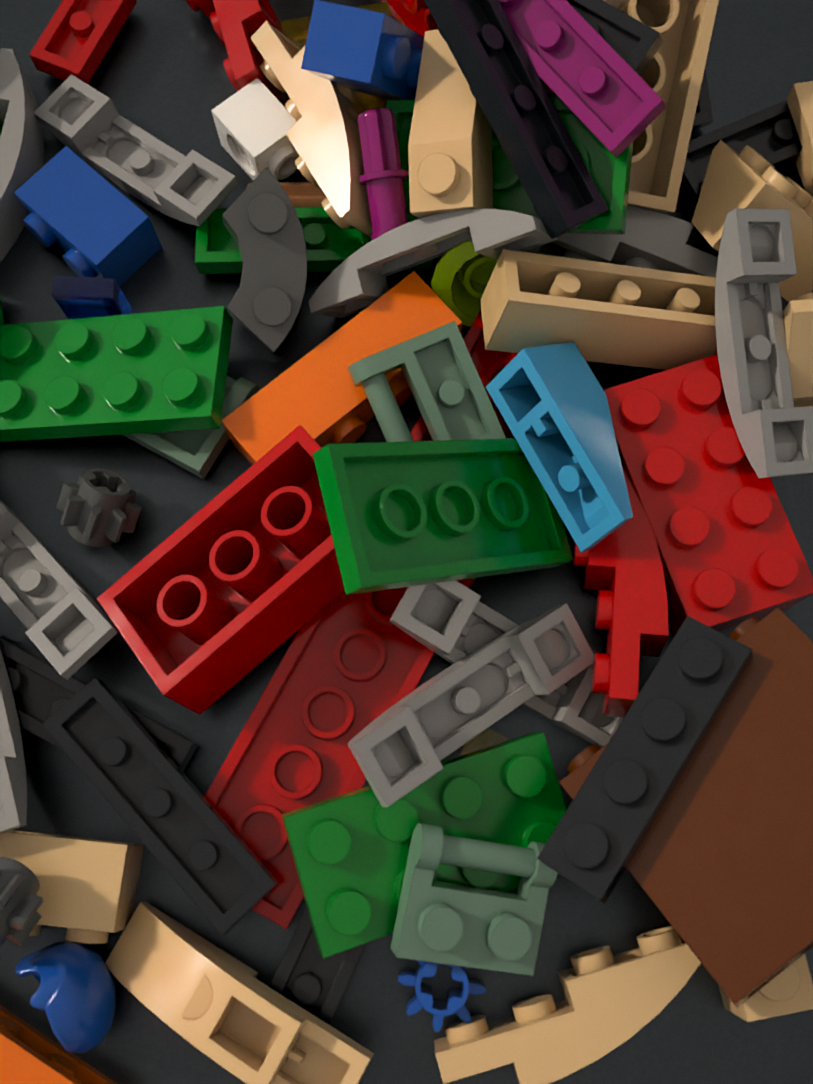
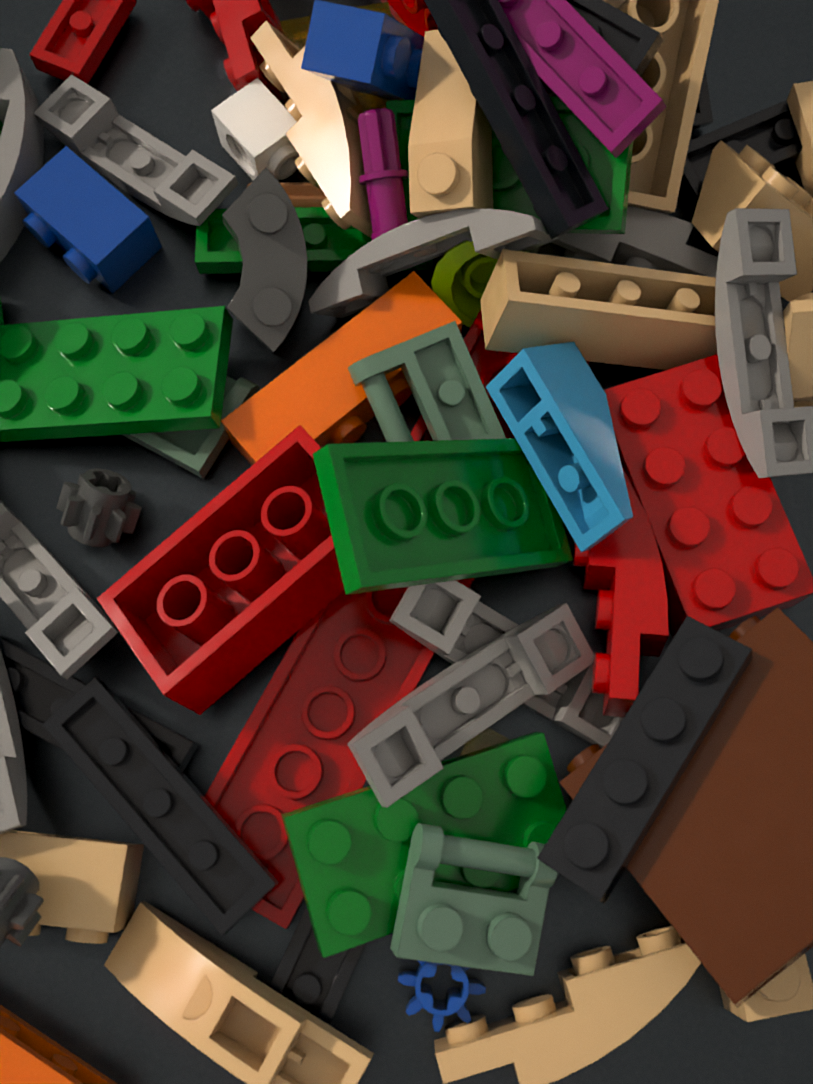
blue hair [15,941,116,1054] -> none
clear blue tile [52,276,131,319] -> none

